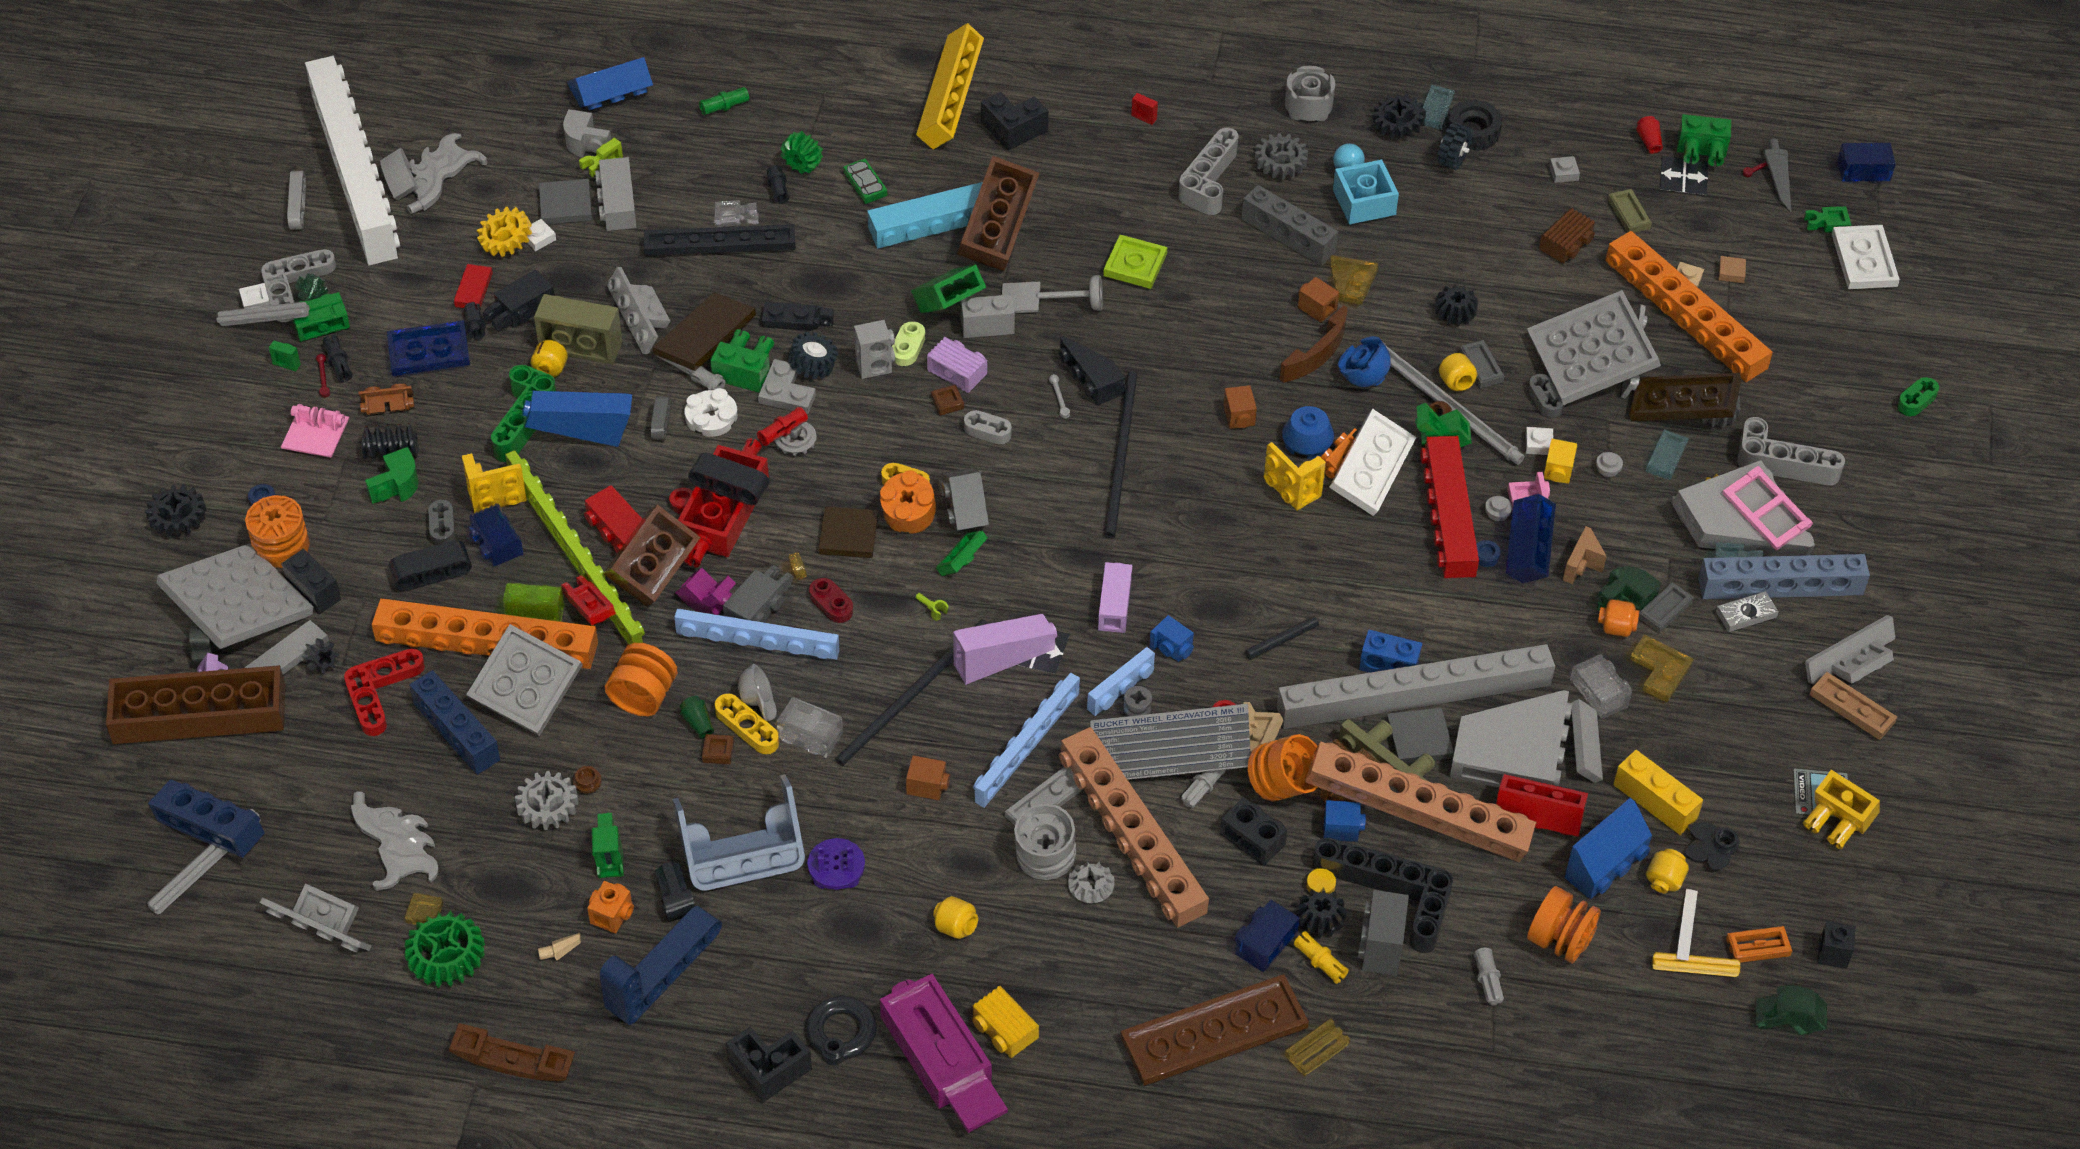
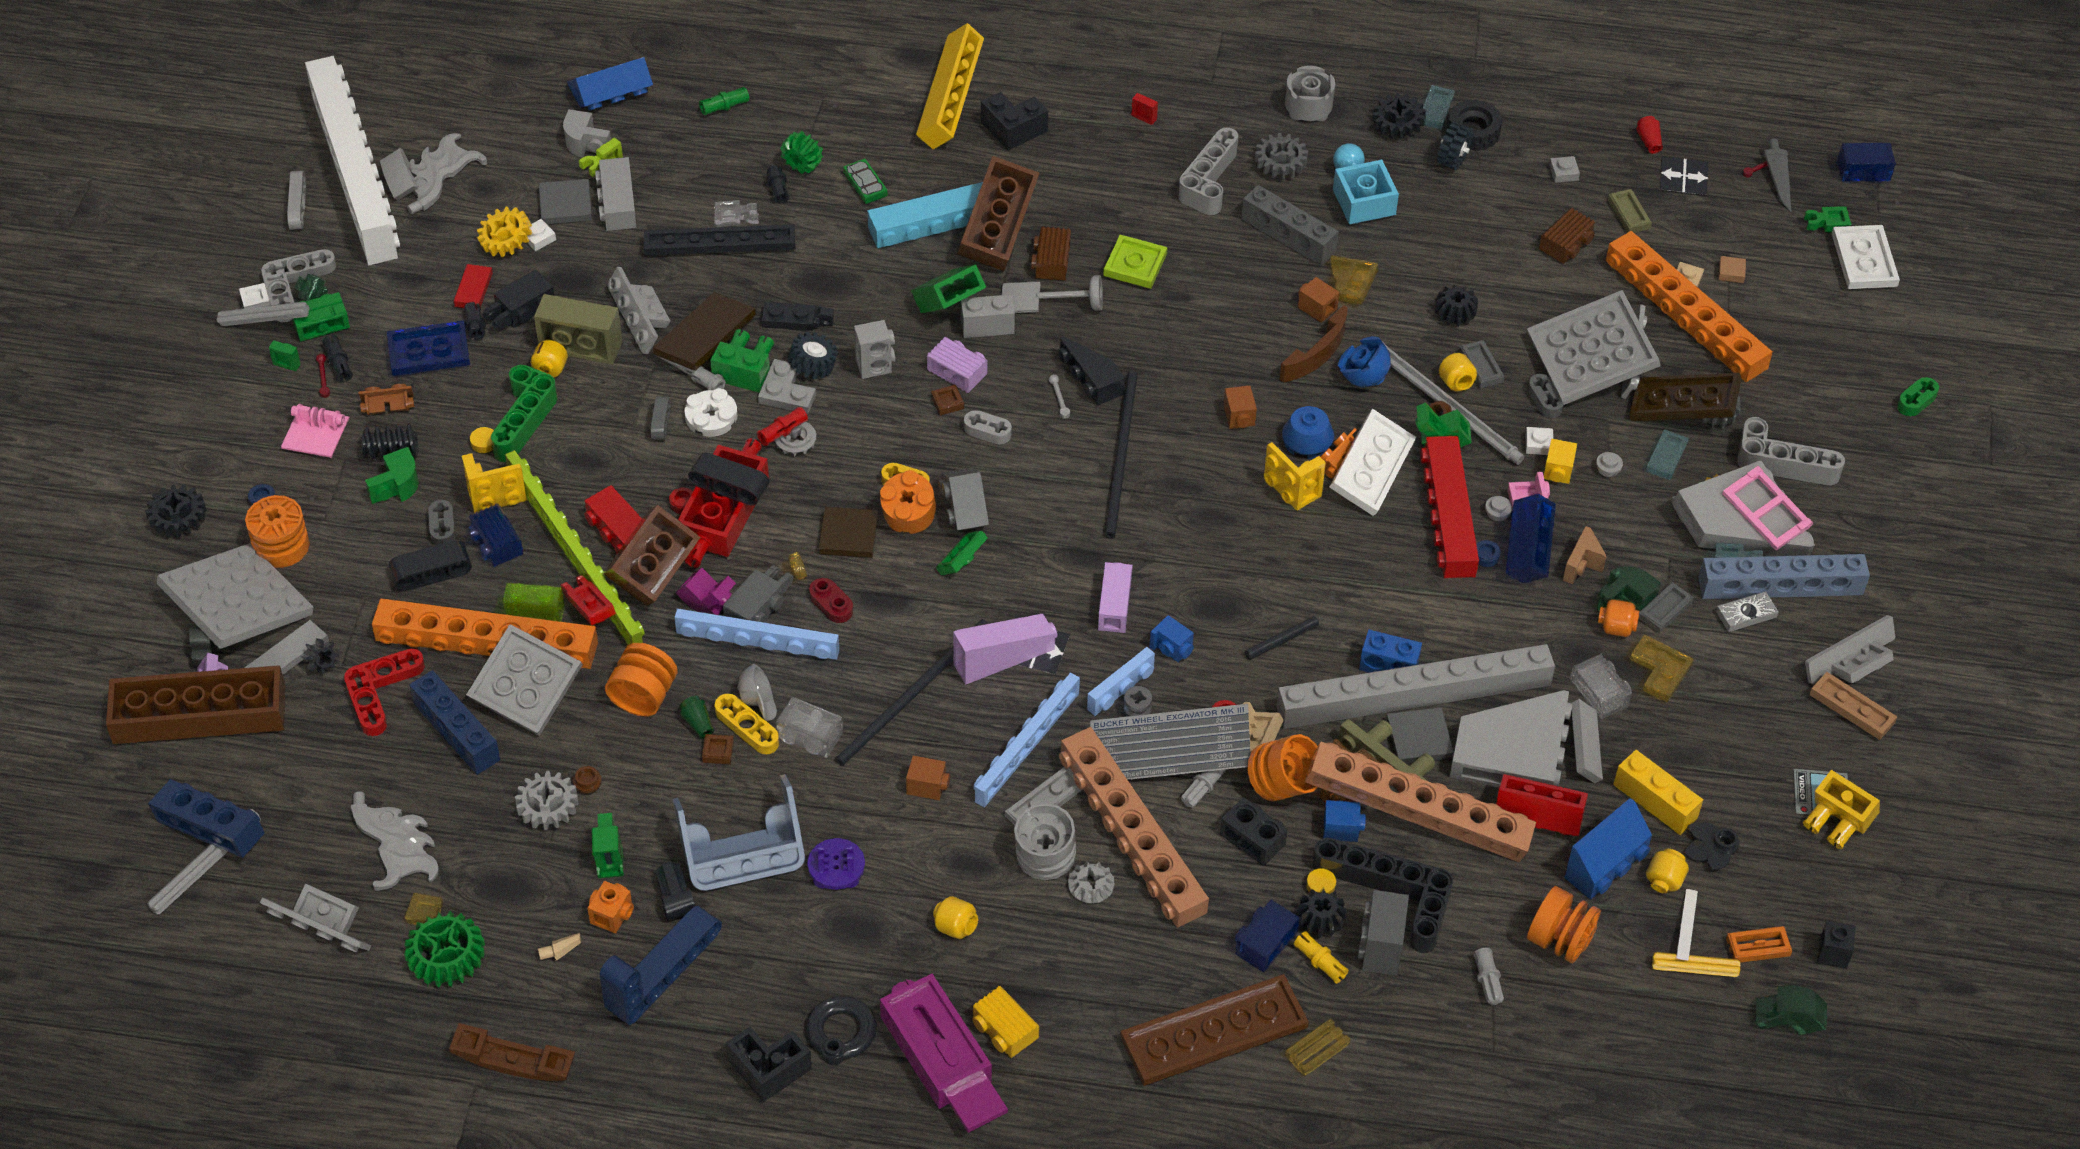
black brick [281,548,341,615] -> none
blue slope [522,391,632,447] -> none
yellowish green plate [892,322,925,366] -> none
lime hand [916,593,948,620] -> none
green brick [1677,114,1731,167] -> none
none -> yellow tile [470,427,494,453]
none -> reddish brown brick [1031,226,1071,280]

